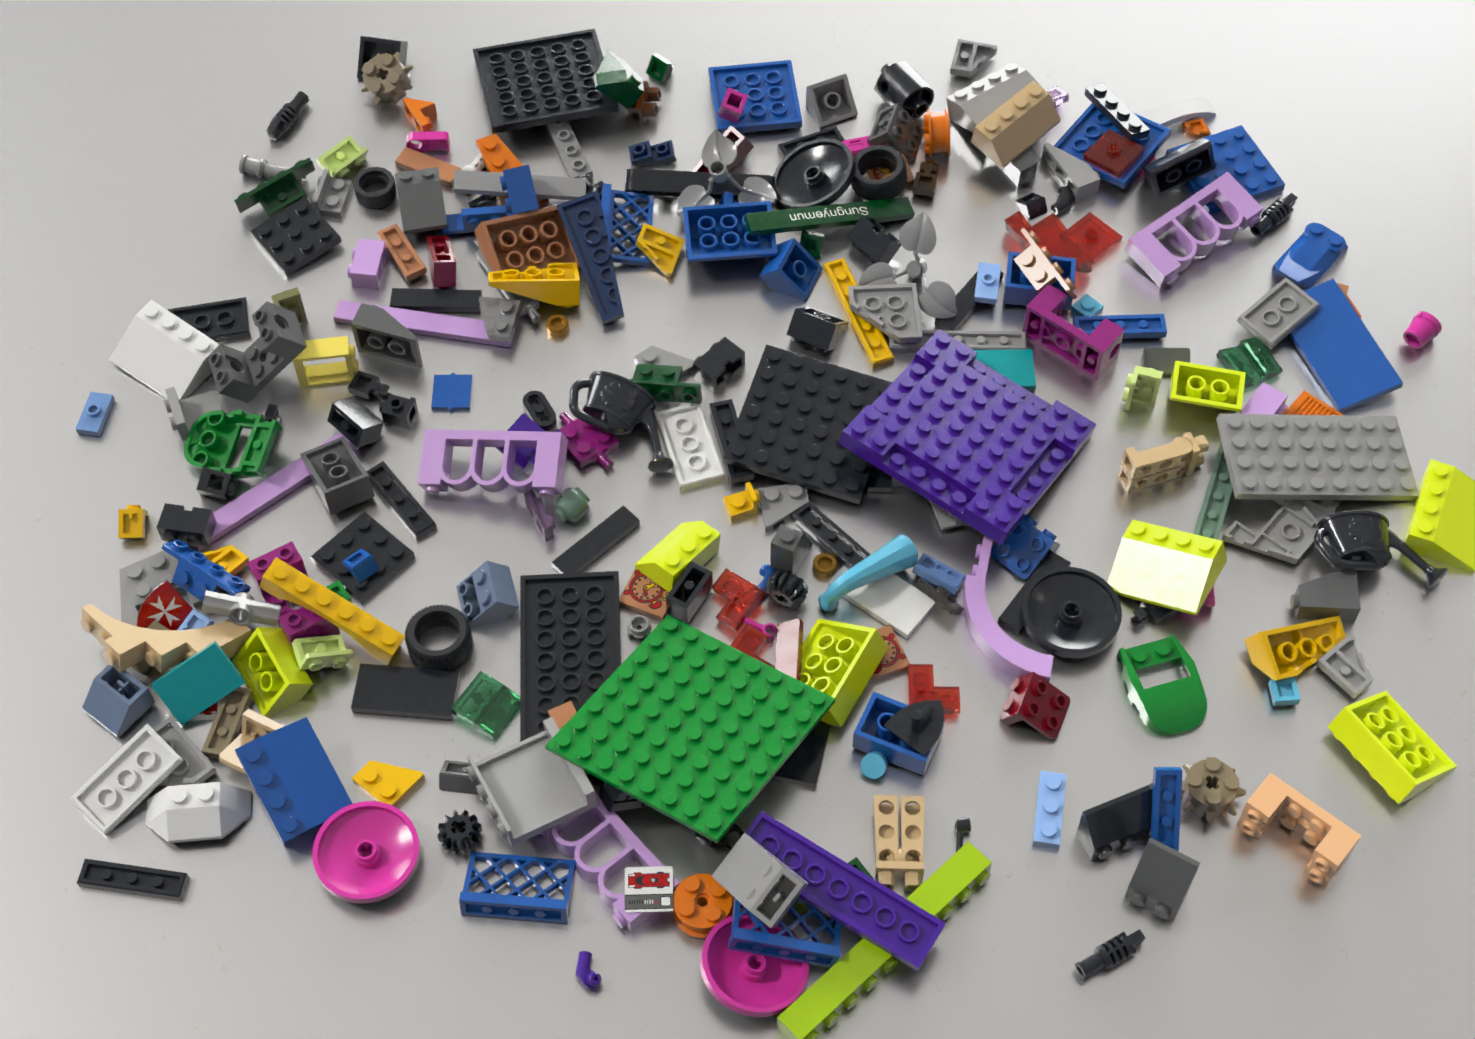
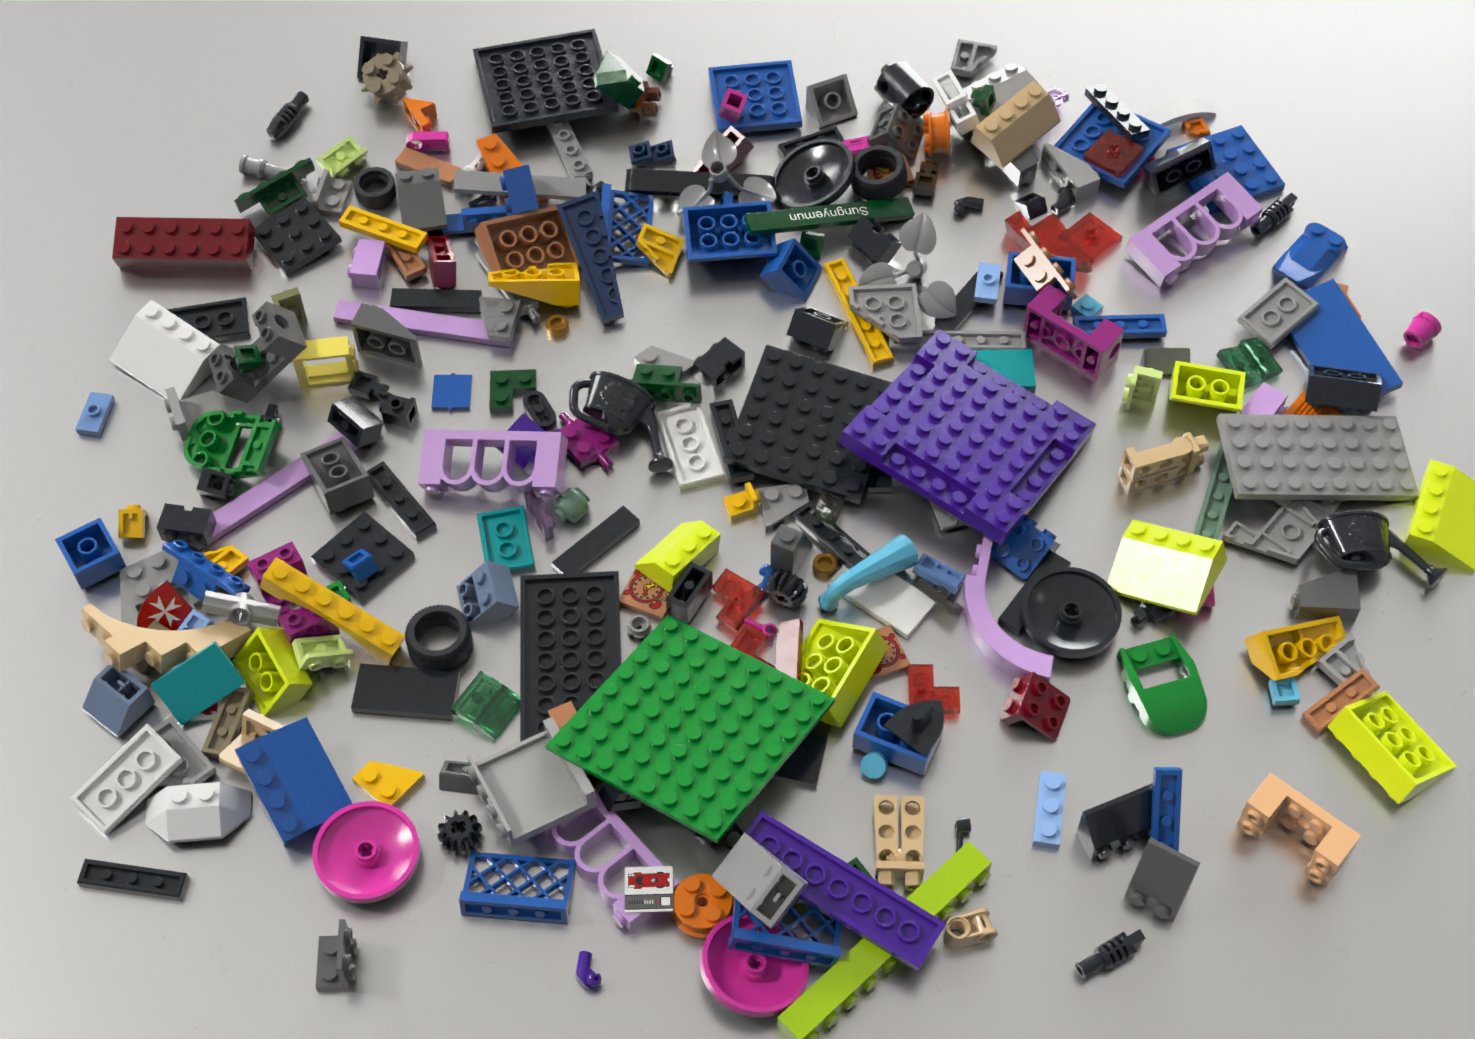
dark tan brick [1181,757,1246,823] -> none
none -> blue brick [55,518,126,590]
none -> dark red brick [112,217,255,271]
none -> dark green tile [232,344,262,373]
none -> dark grey bracket [316,919,357,992]
none -> yellow plate [339,205,428,254]
none -> teal tile [477,505,536,574]
none -> dark green plate [489,369,537,414]
none -> clear smoke plate [812,491,844,527]
none -> white slope [932,69,980,135]
none -> tan piece [943,908,998,949]
none -> black arm [953,196,984,214]
none -> dark green tile [971,84,996,116]
none -> nougat tile [1302,668,1380,735]
none -> black slope [1305,364,1382,414]

